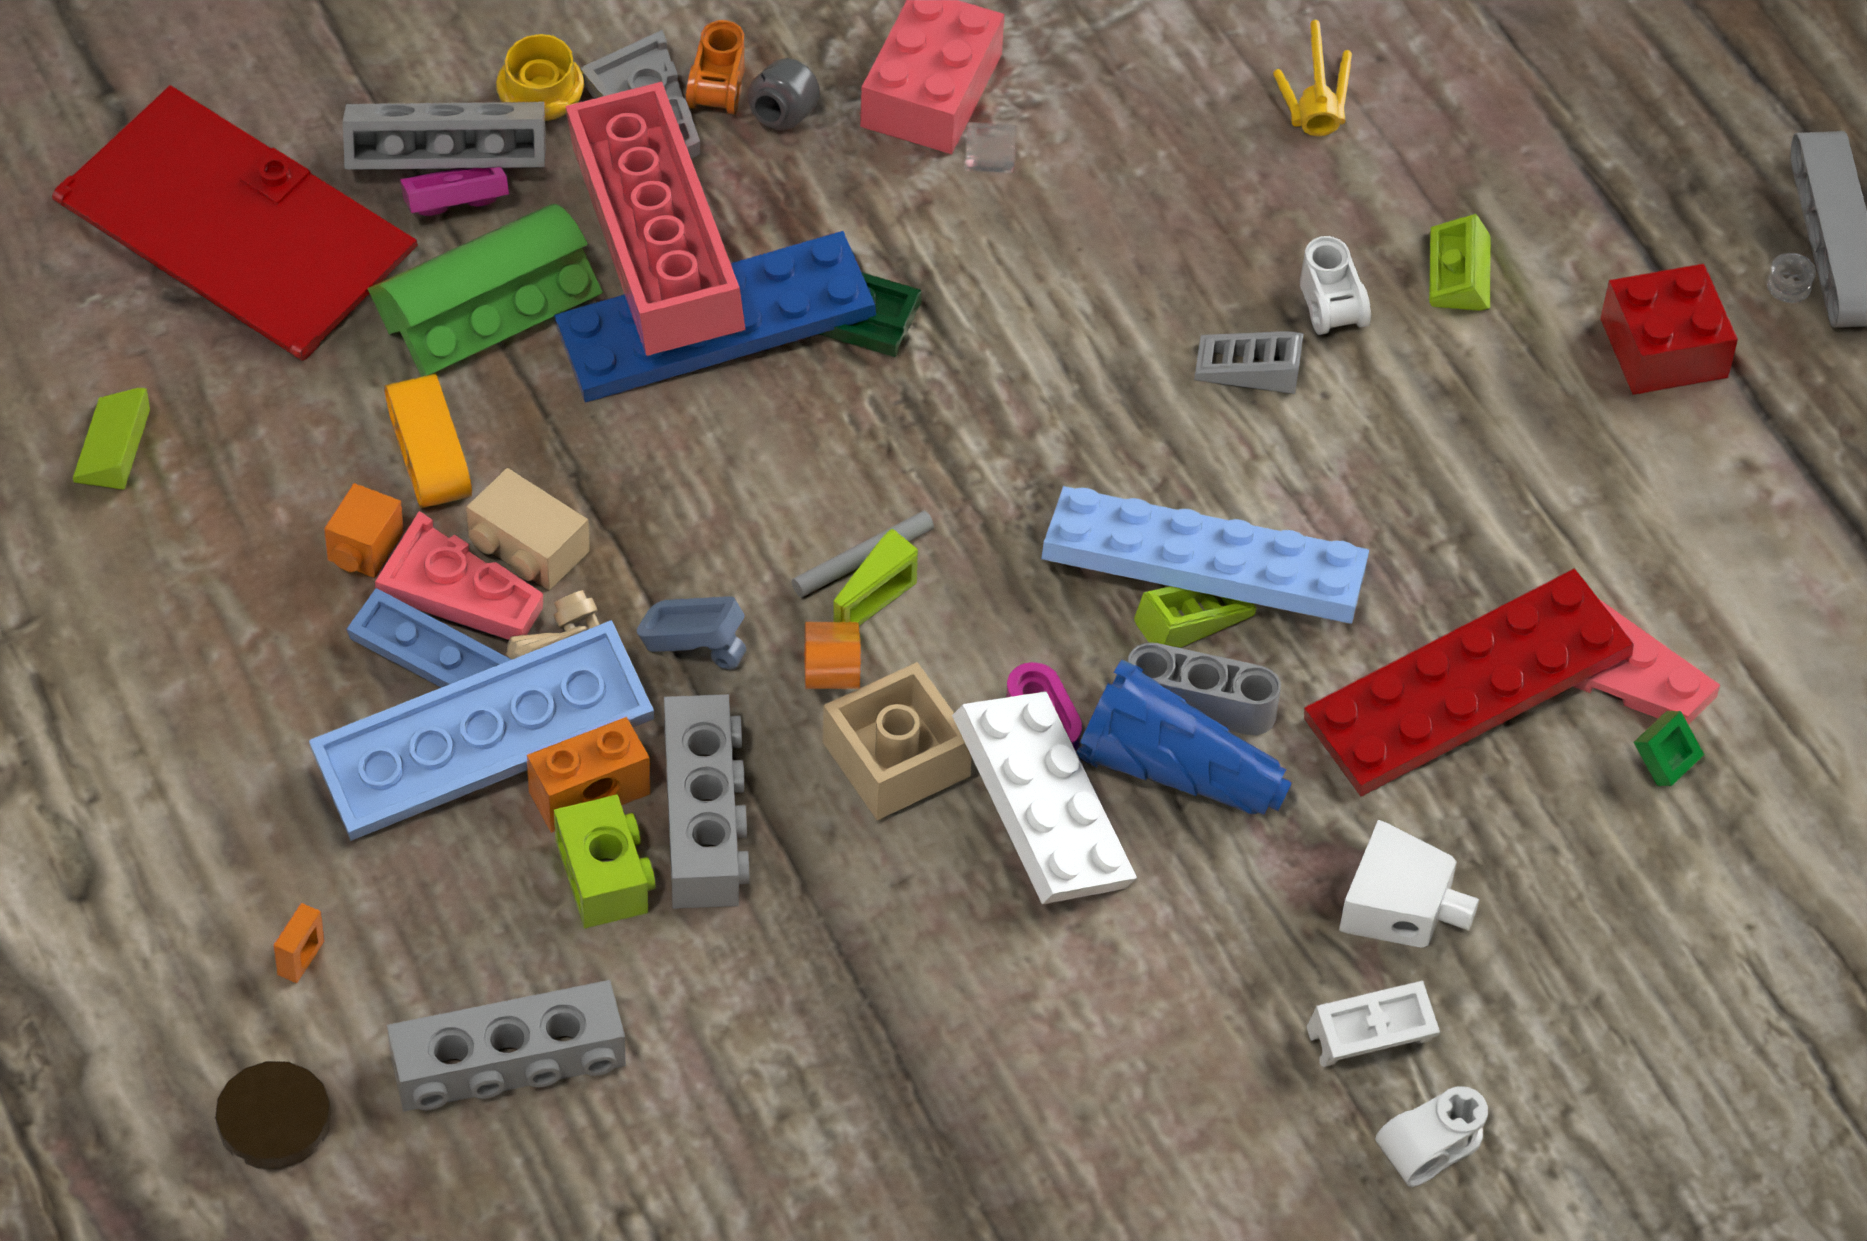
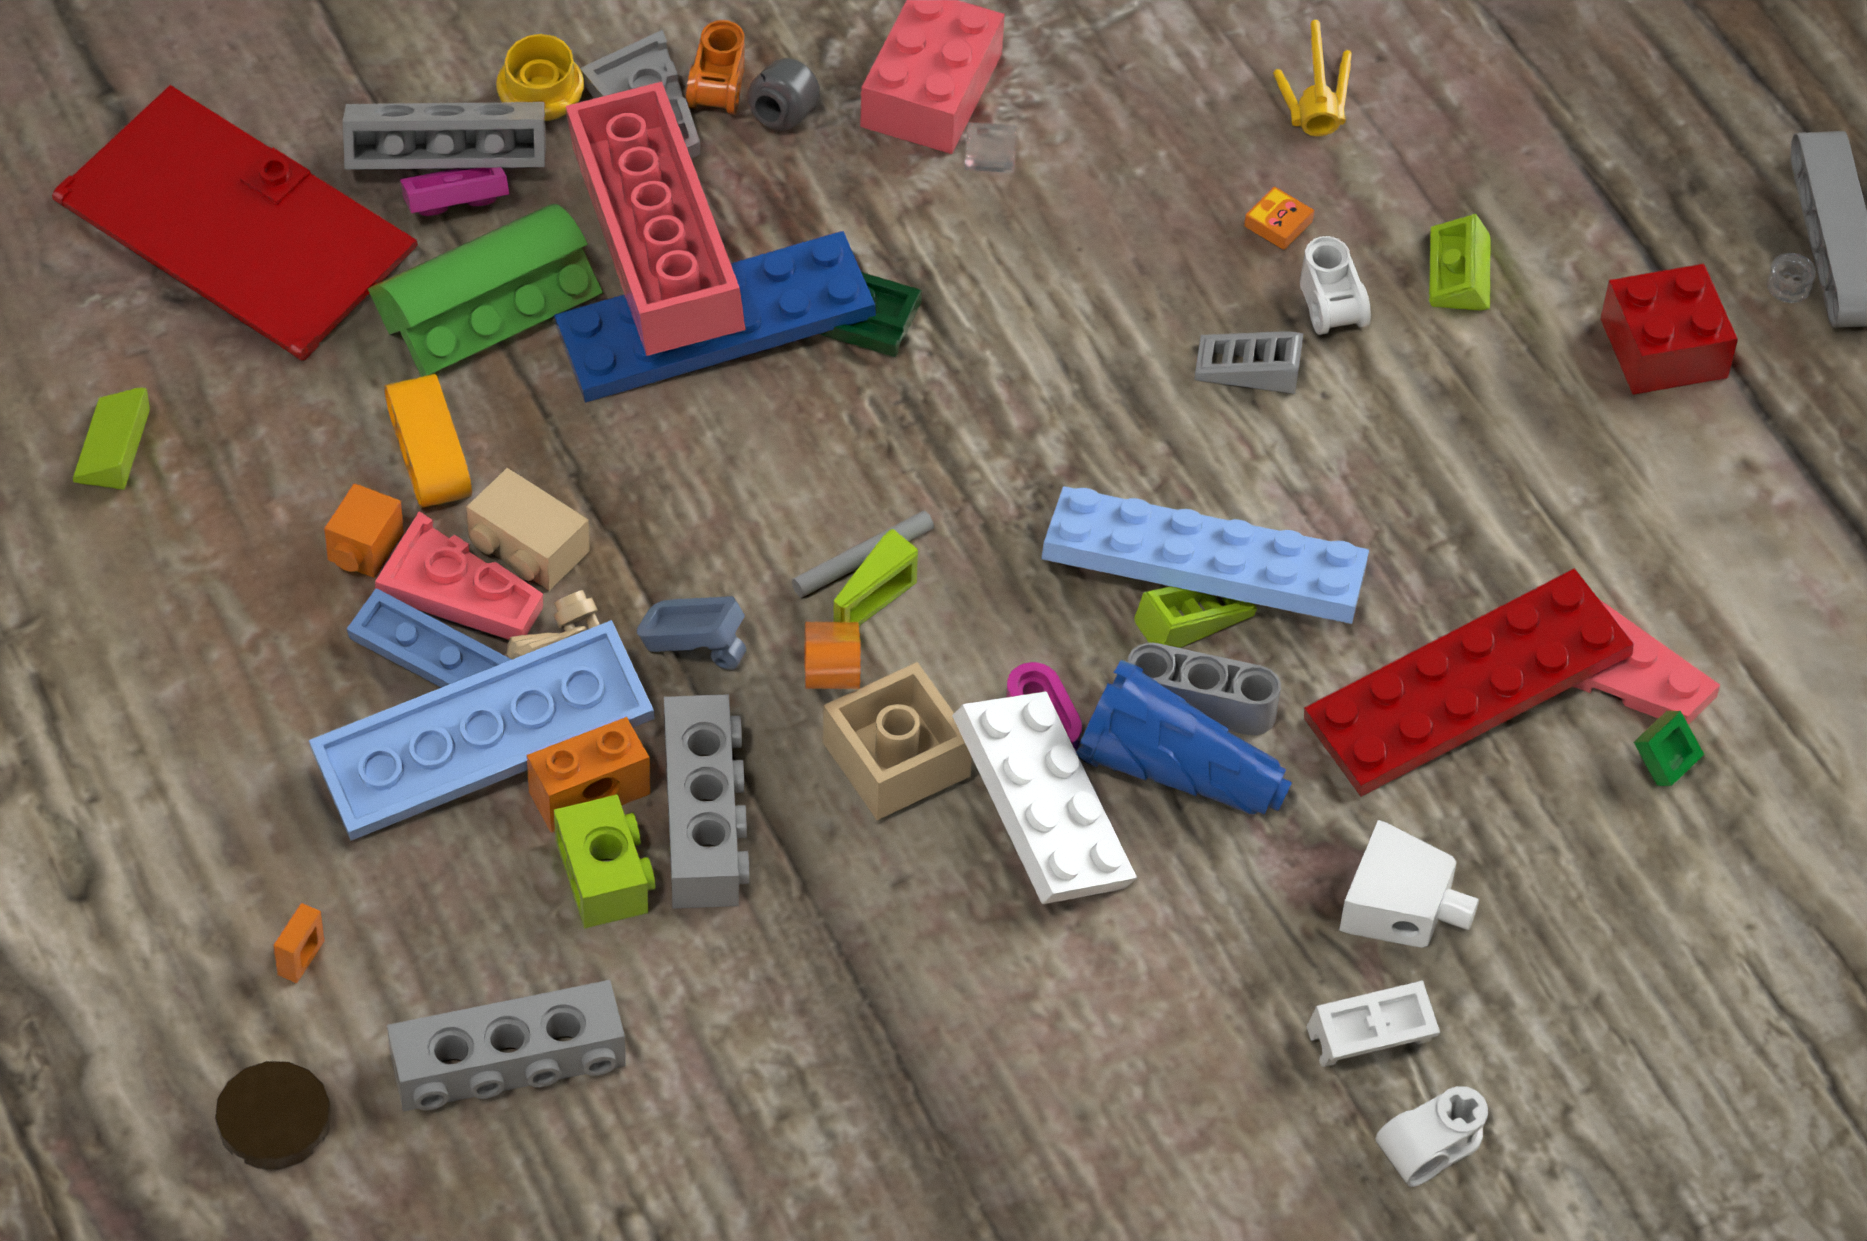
none -> orange tile [1244,186,1315,250]

